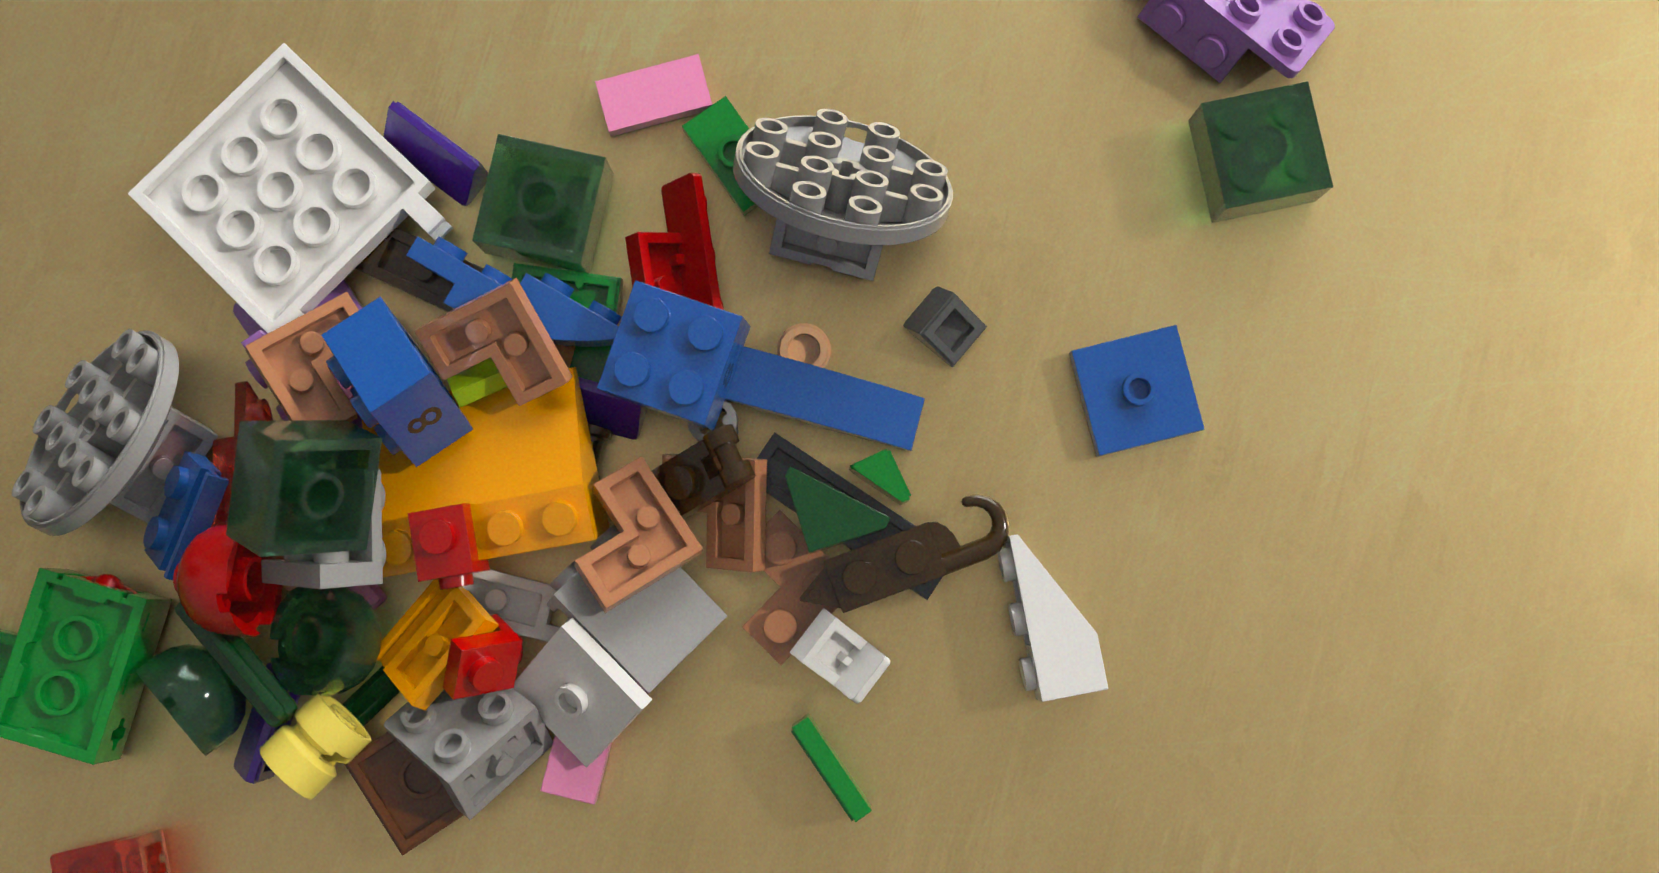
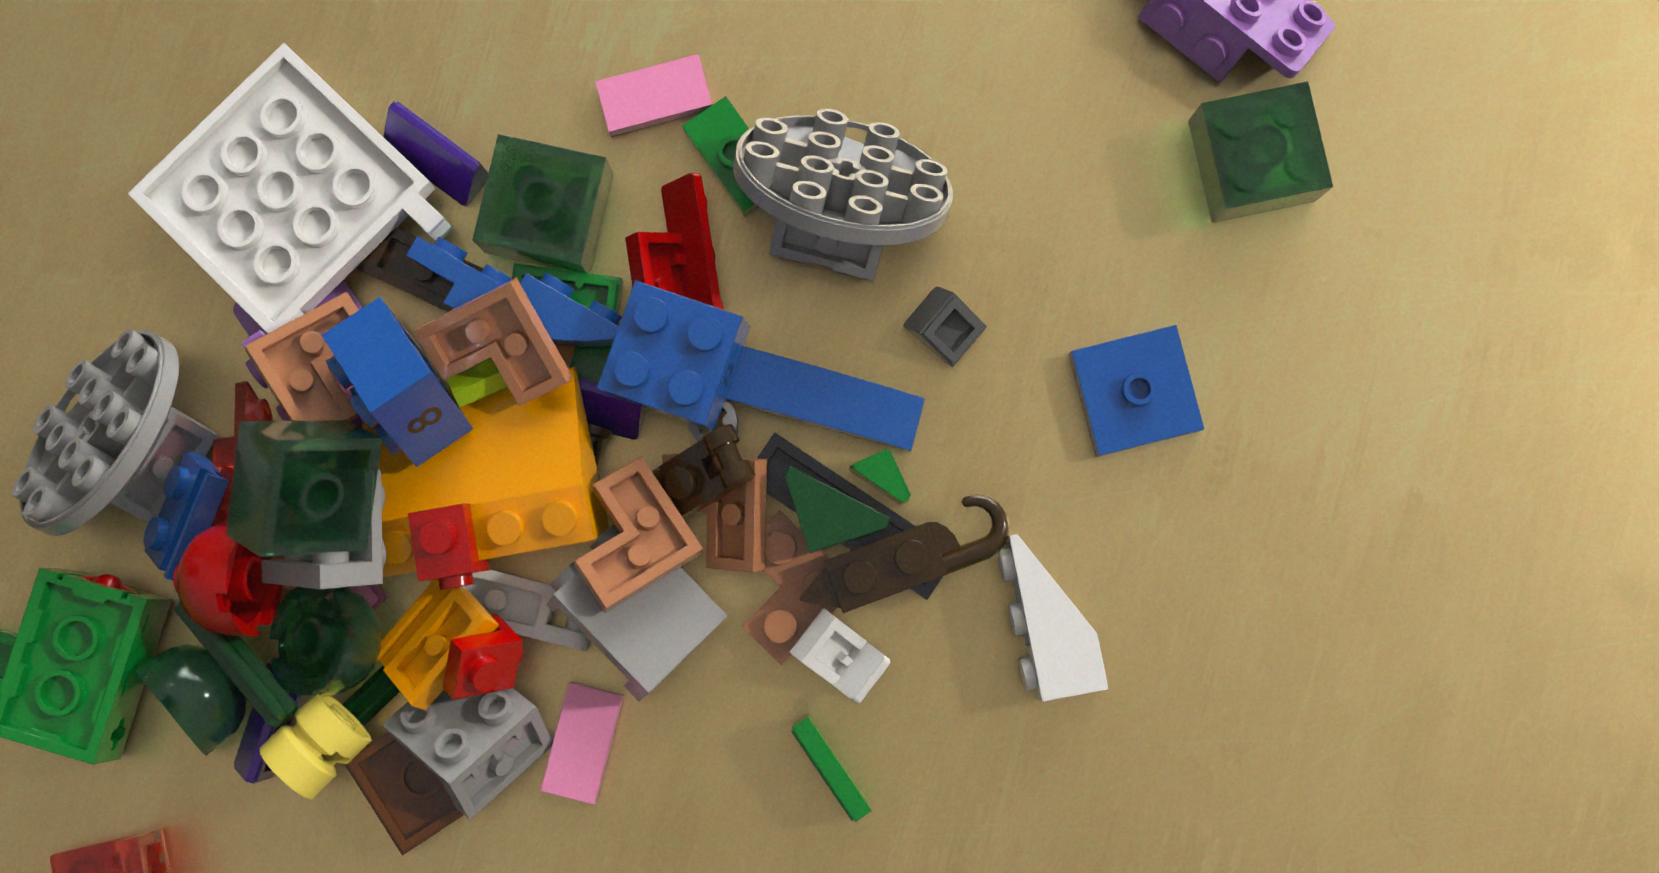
white plate [514,618,652,768] -> none
light nougat tile [777,323,831,369] -> none

